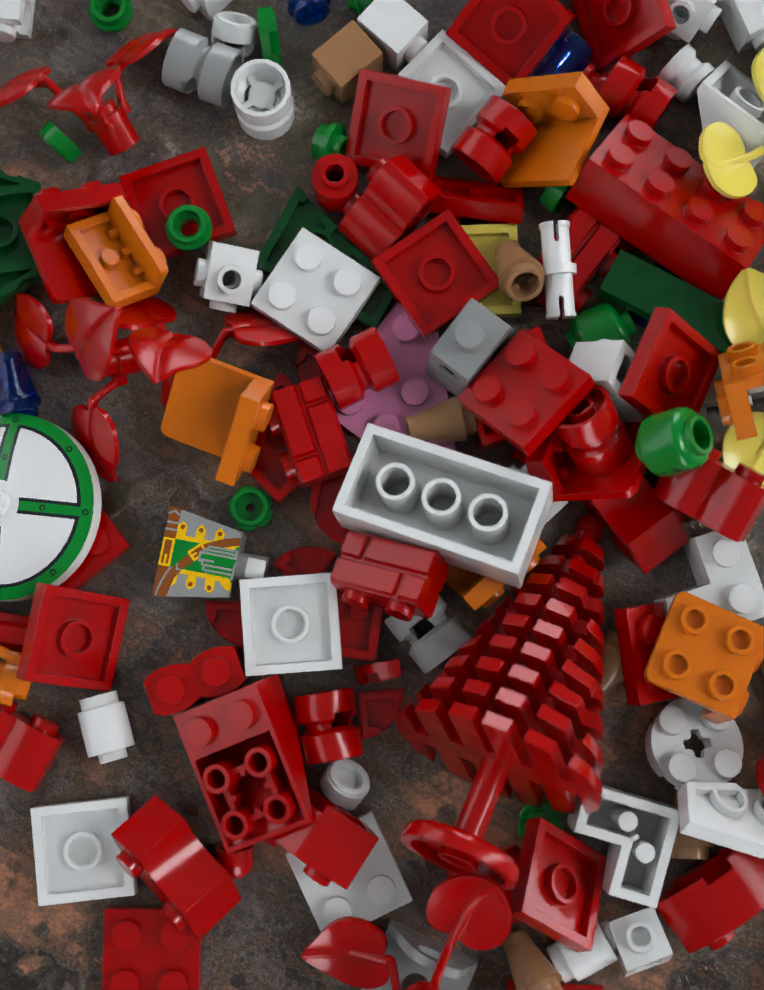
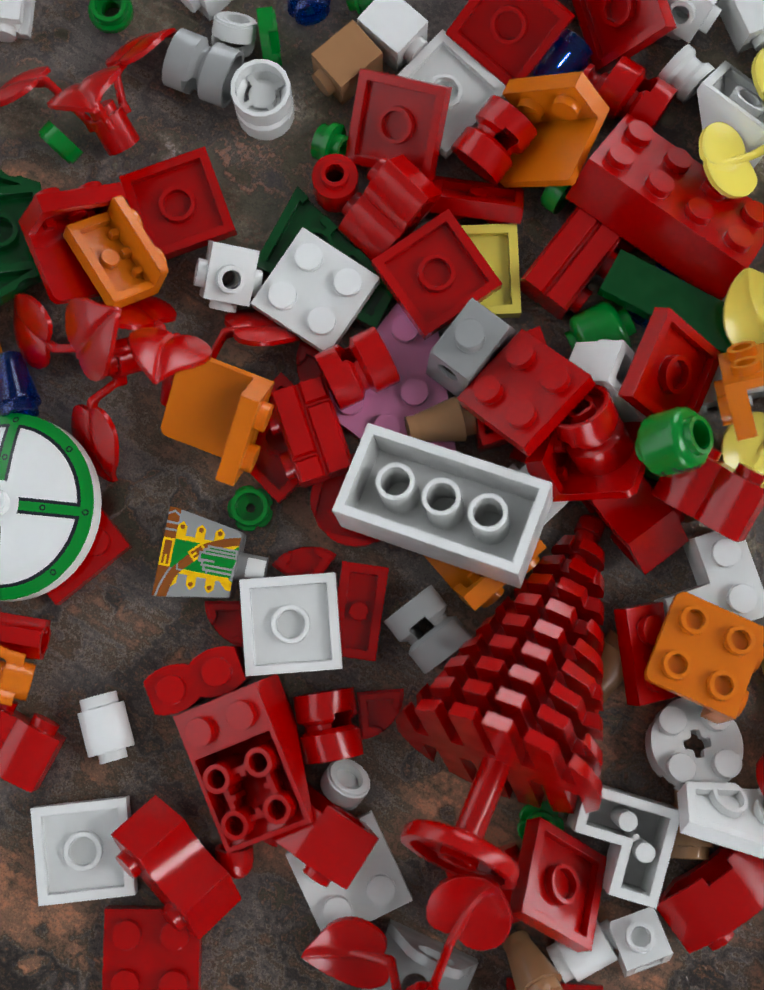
red plate [16,582,130,692] -> none
green plate [165,205,213,252] -> none
red brick [330,530,449,622] -> none
red tile [353,658,402,685] -> none
medium nougat cone [494,239,545,302] -> none
white pin [539,220,577,320] -> none

